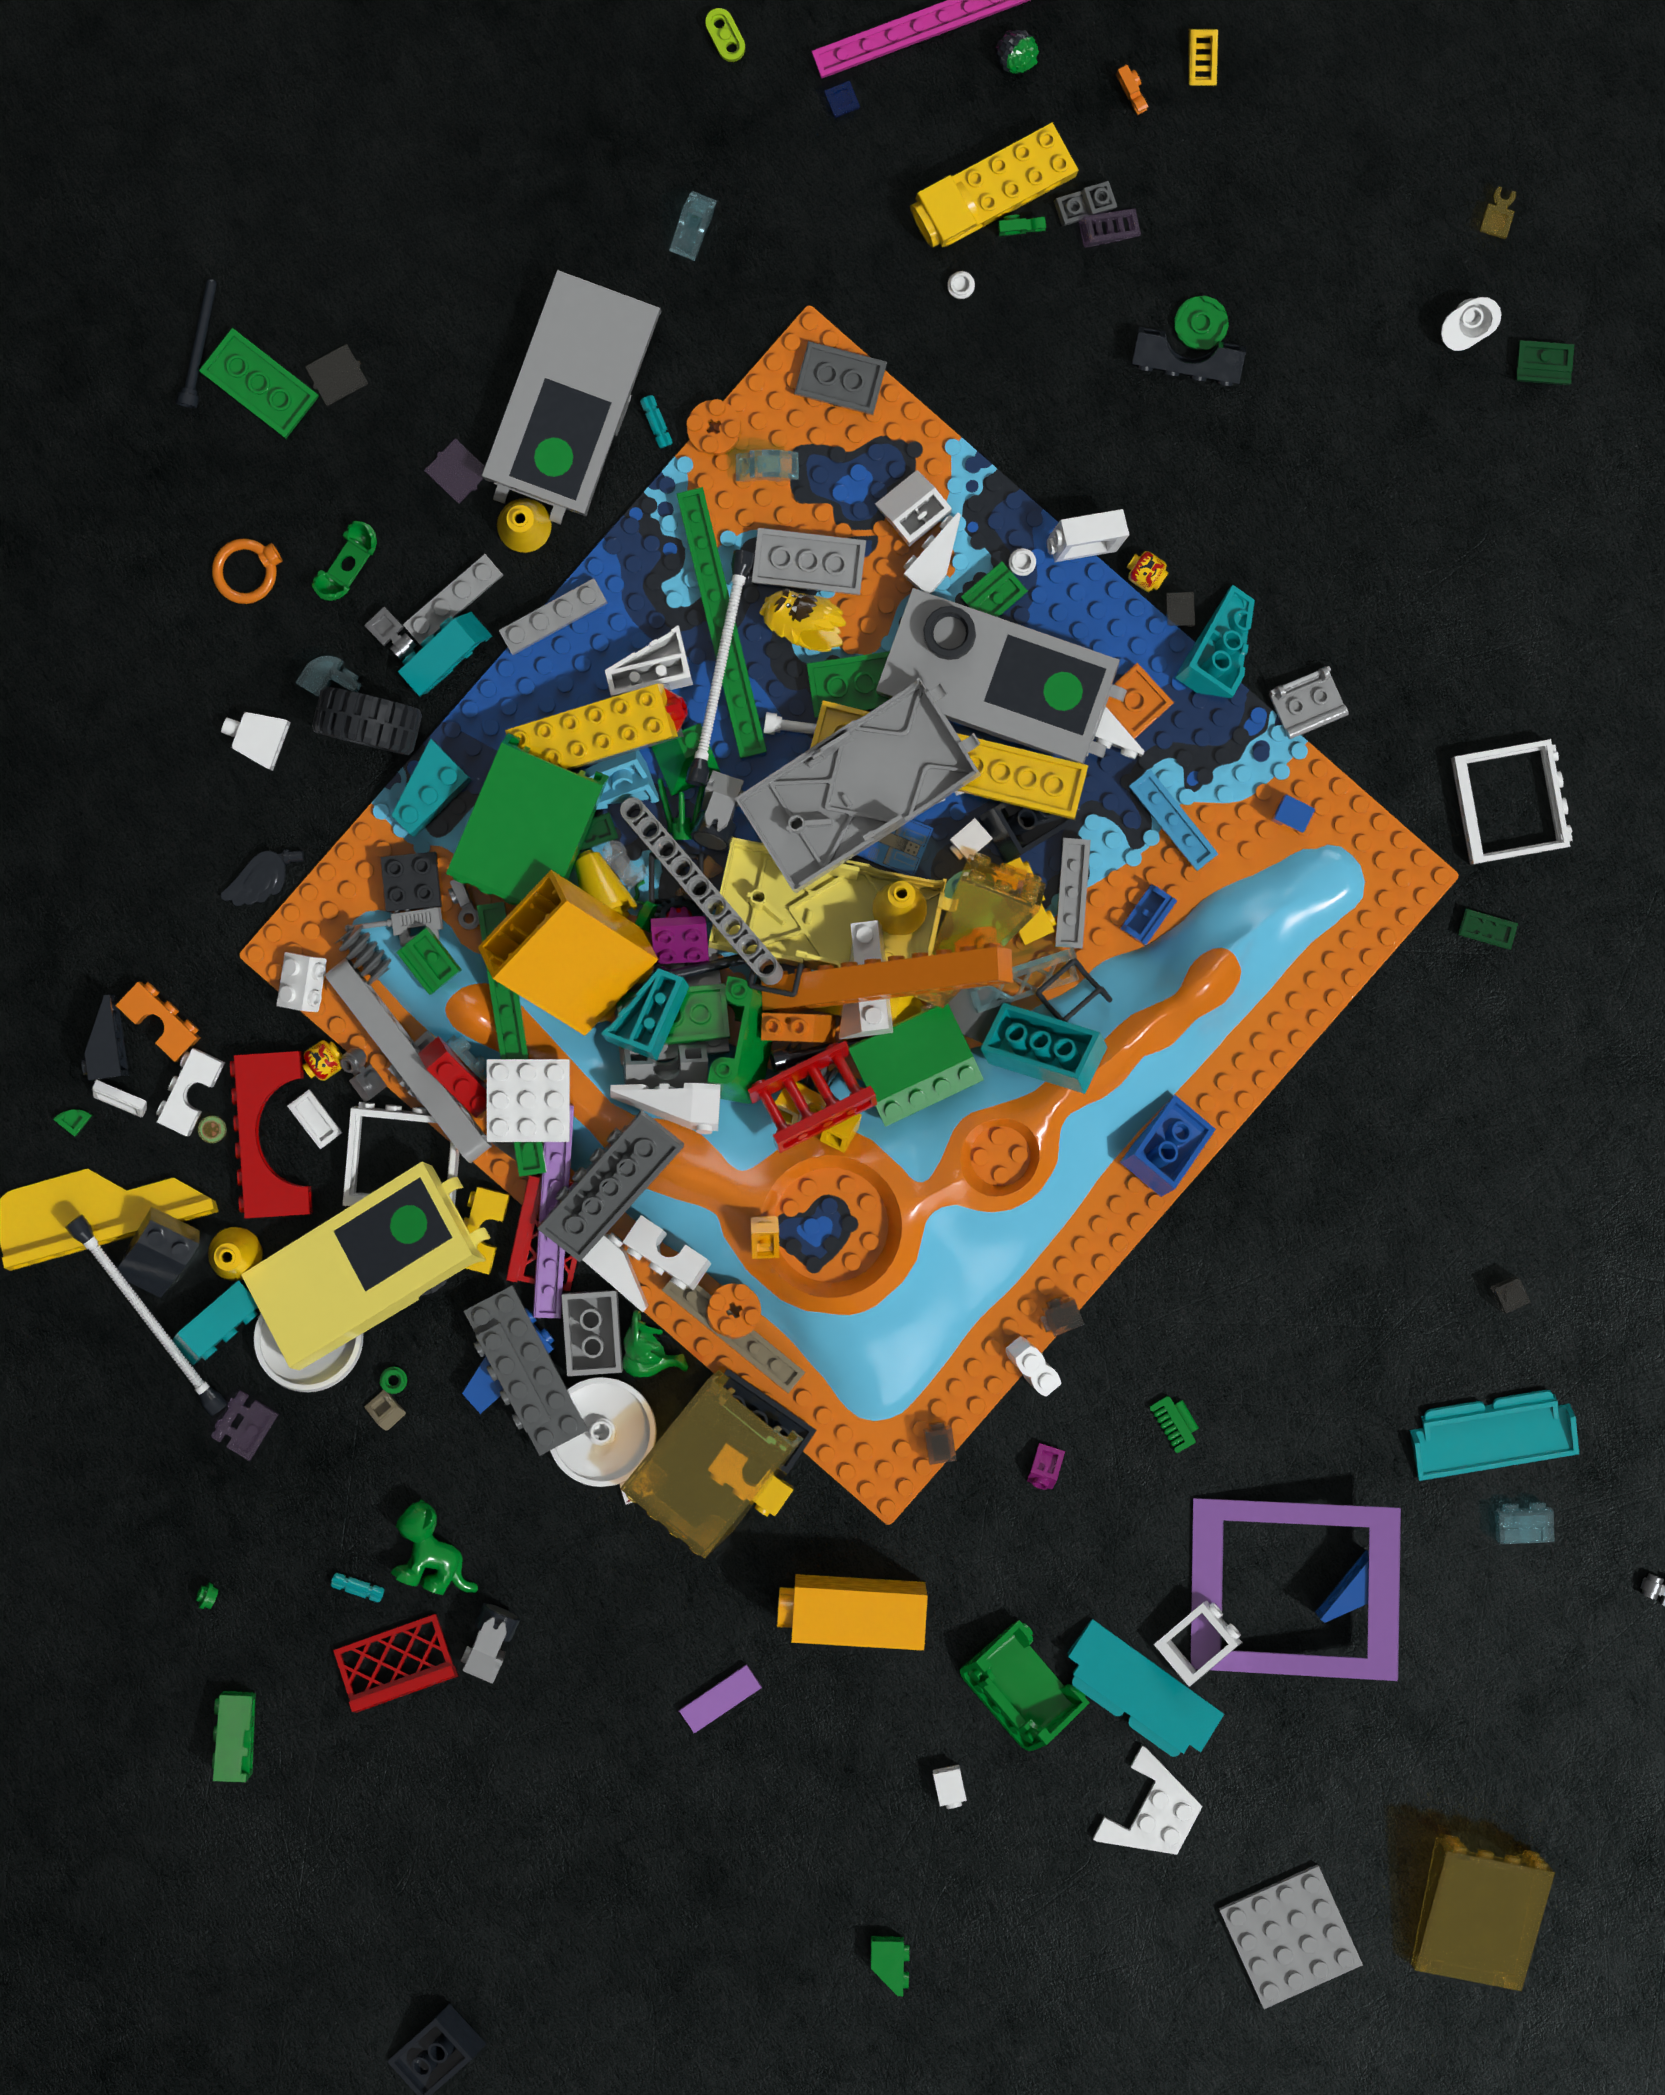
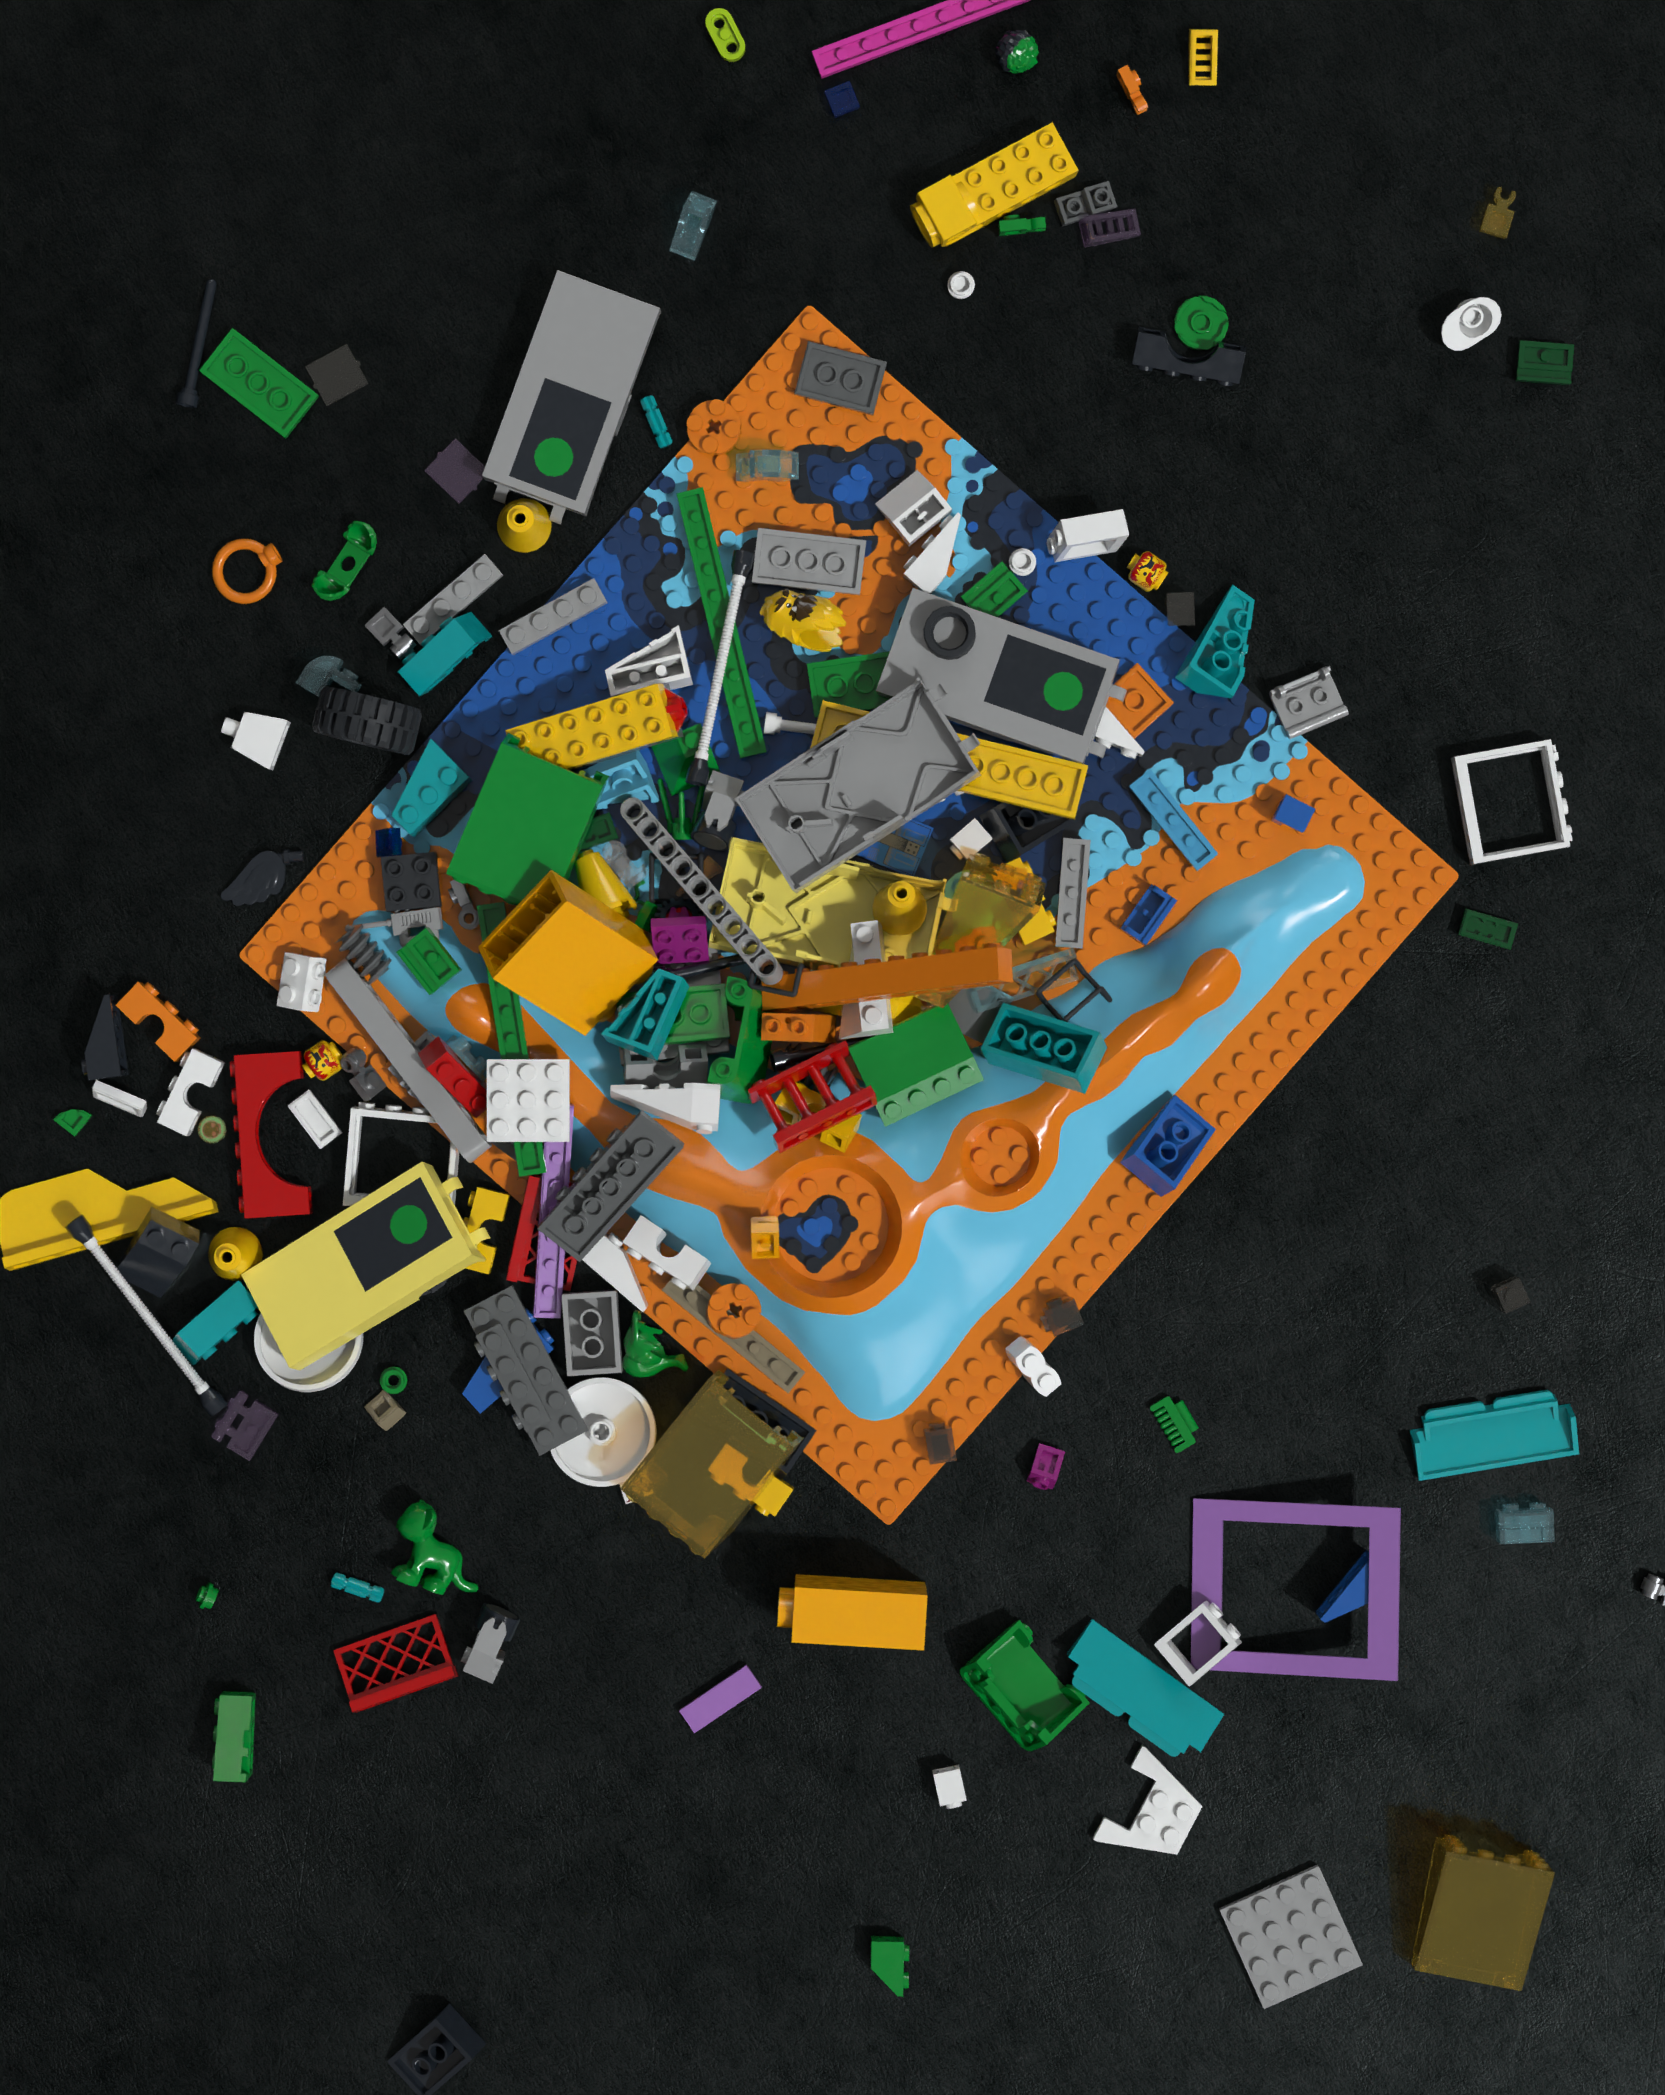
none -> clear blue plate [375,828,402,858]

